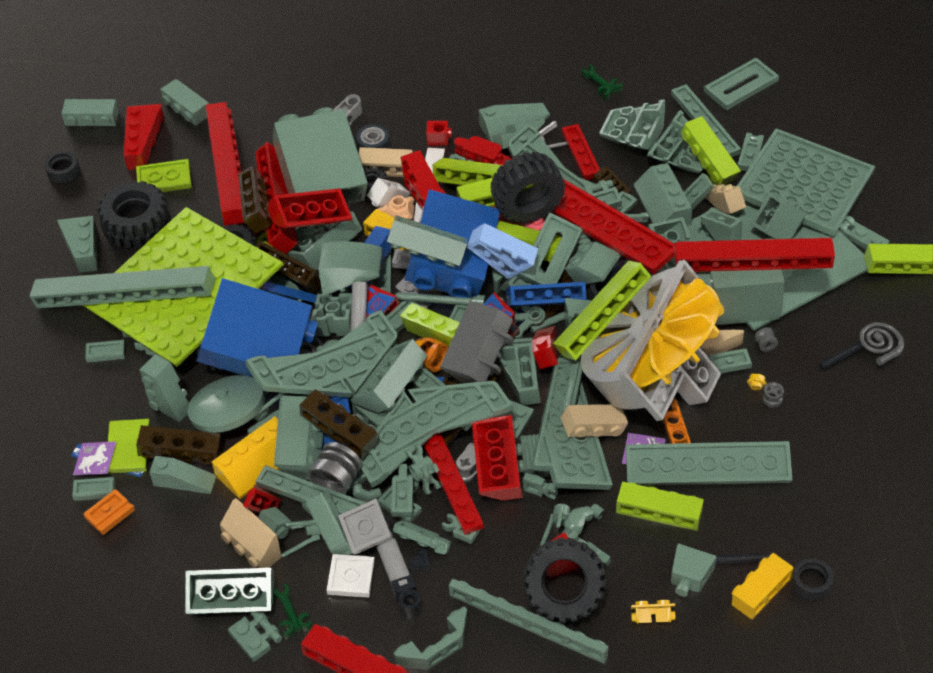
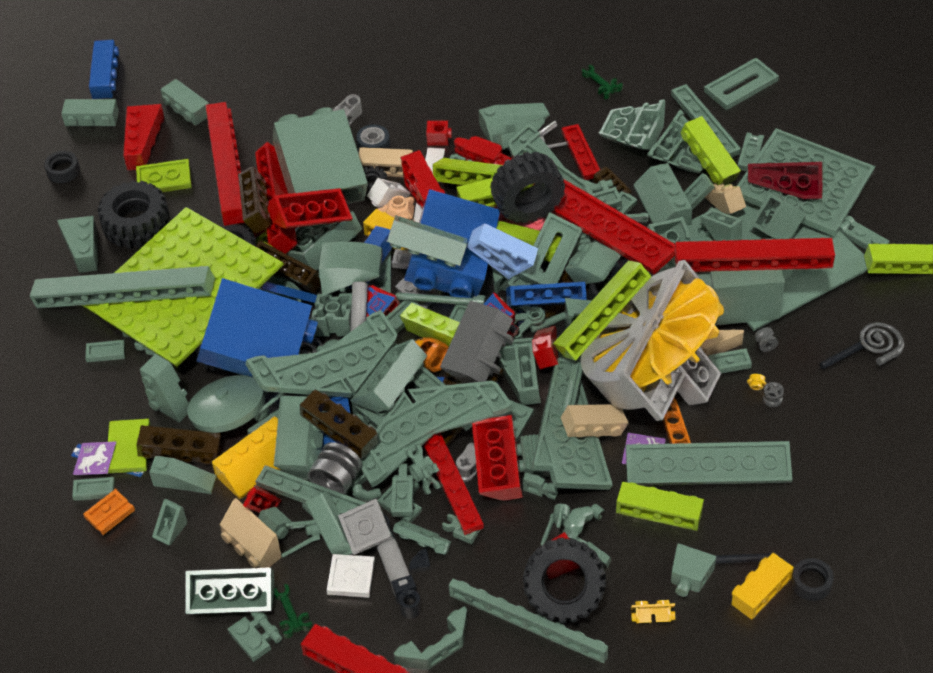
none -> blue brick [89,40,119,99]
none -> sand green slope [152,499,187,545]
none -> dark red wedge [748,162,823,199]

